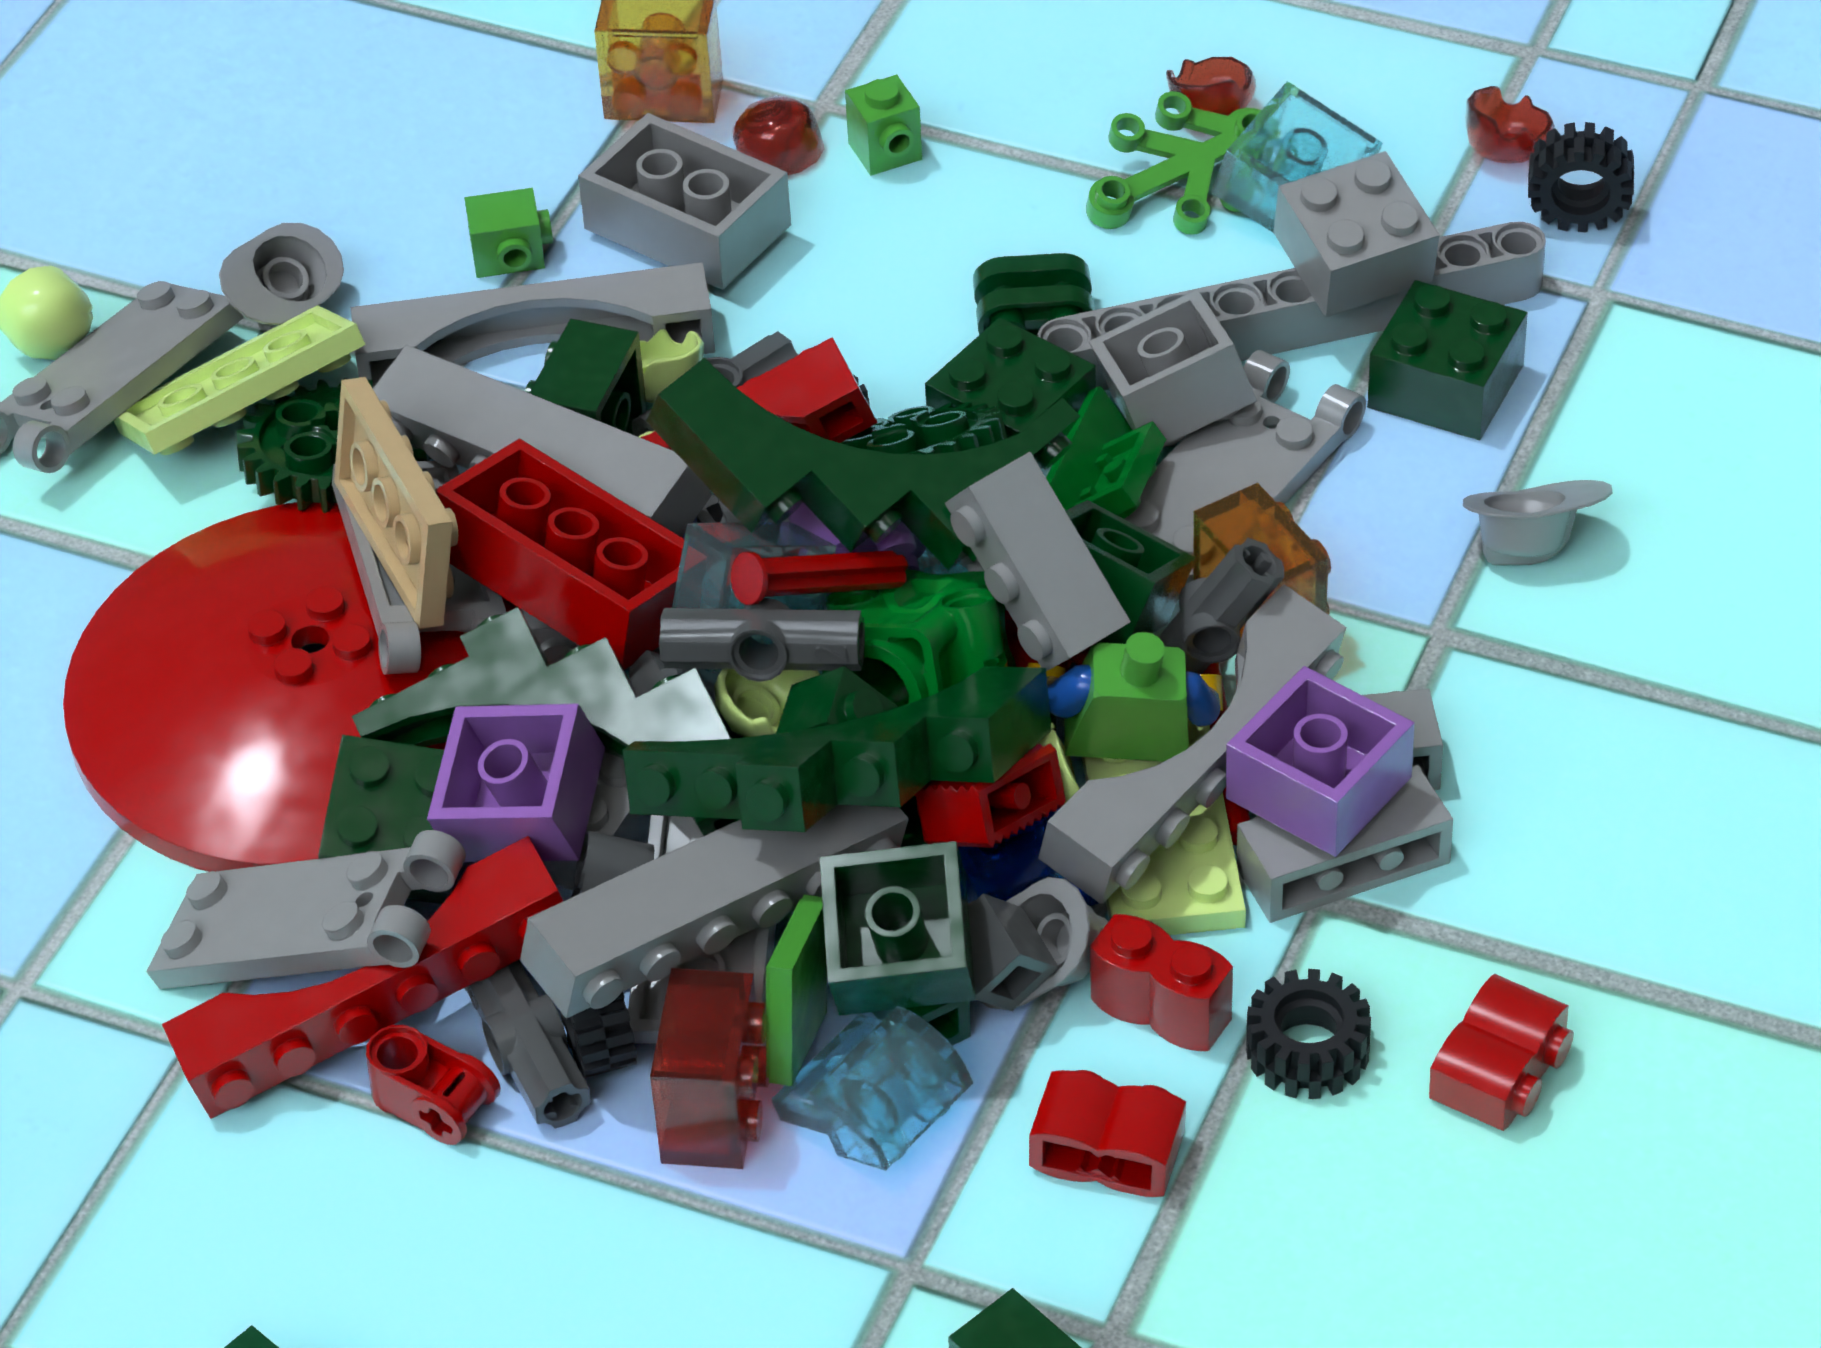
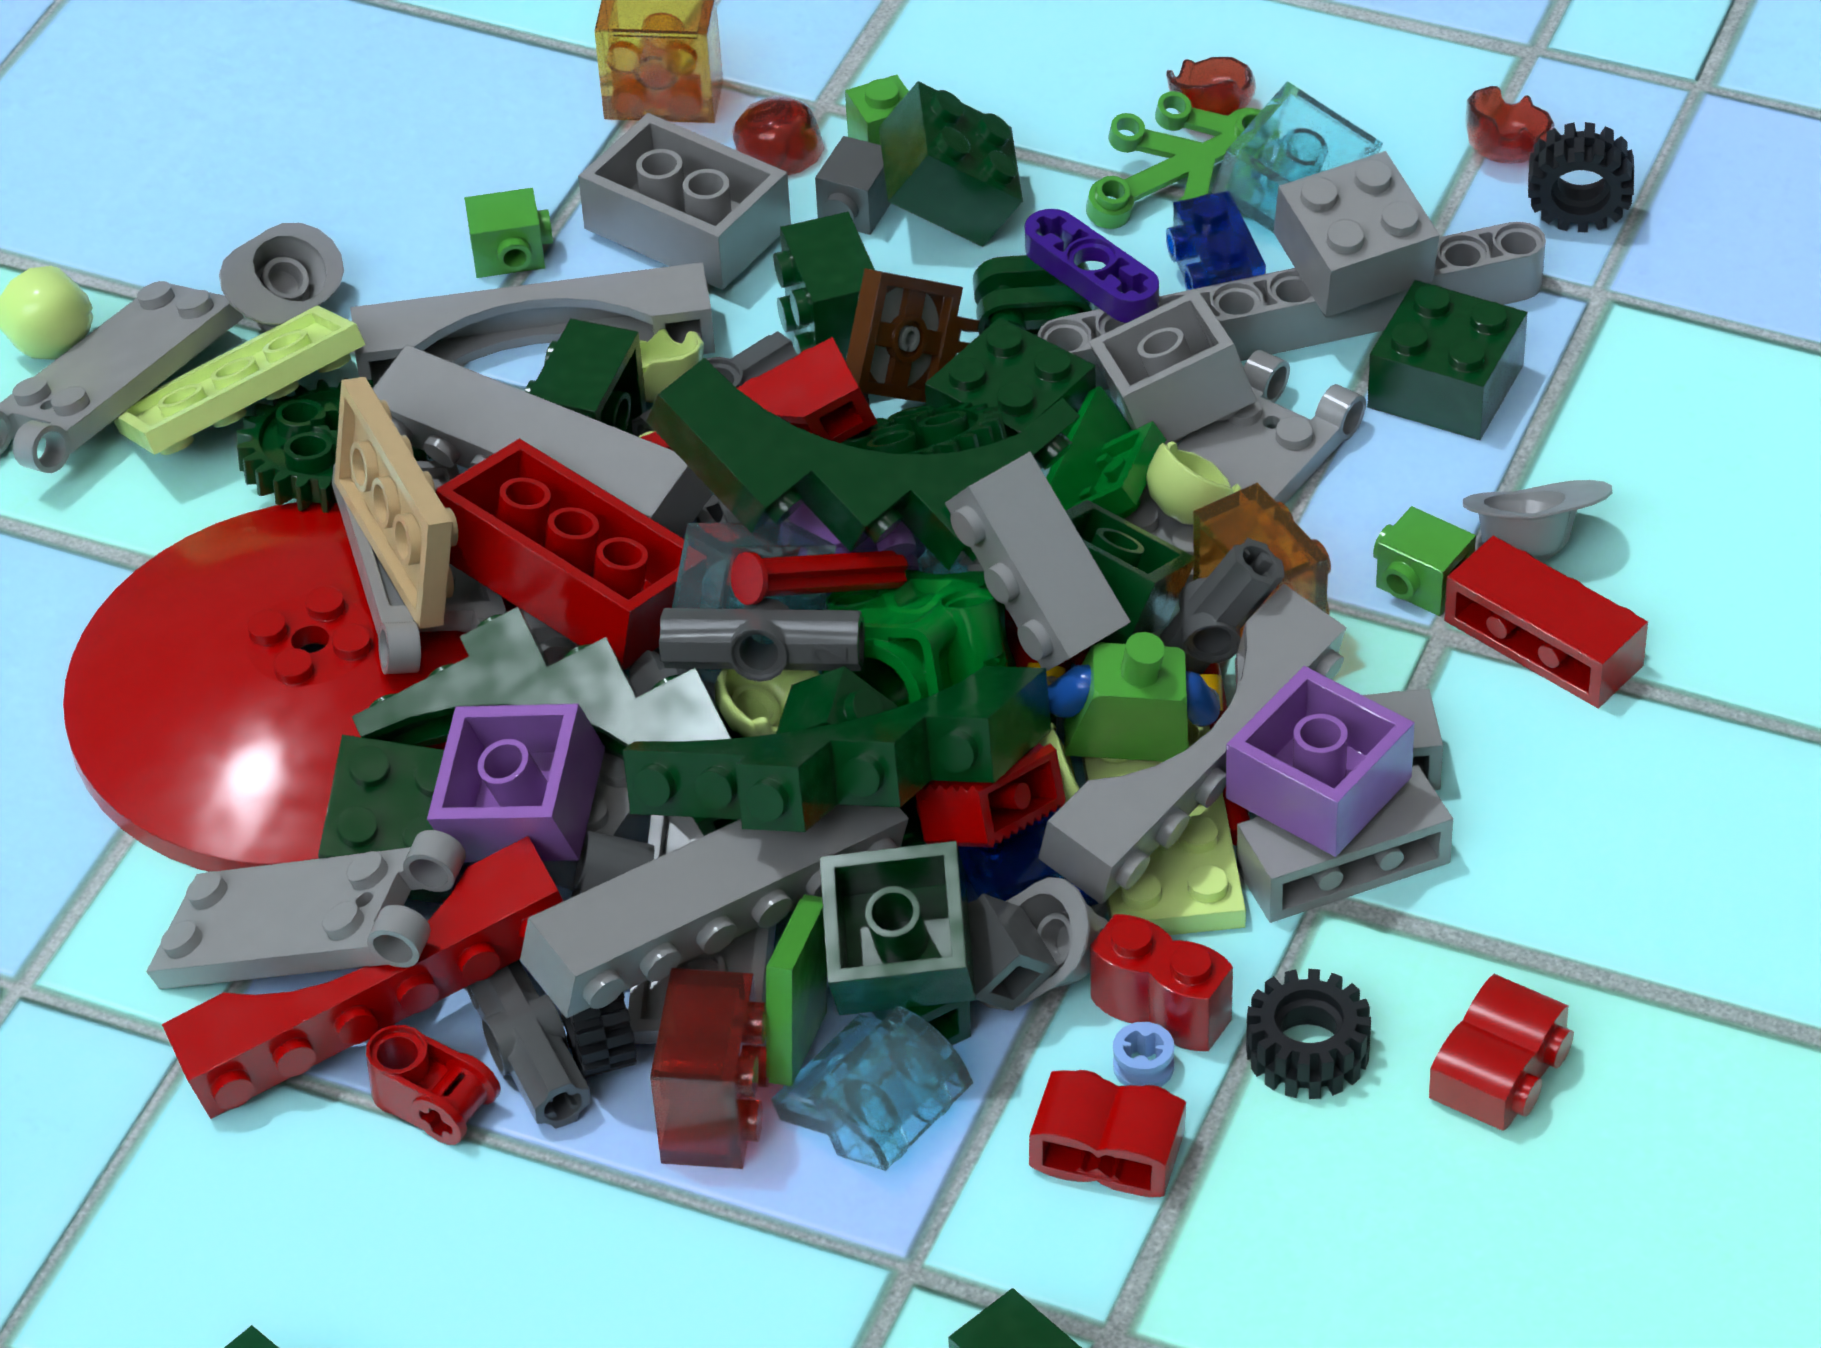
none -> dark green brick [773,211,875,361]
none -> dark grey brick [815,136,891,235]
none -> reddish brown piece [846,268,980,403]
none -> dark green brick [879,81,1023,247]
none -> dark purple beam [1024,209,1159,323]
none -> light blue bush [1113,1022,1174,1087]
none -> yellowish green hair [1146,441,1241,525]
none -> clear blue brick [1166,191,1266,291]
none -> bright green brick [1373,506,1476,616]
none -> red brick [1444,535,1648,709]

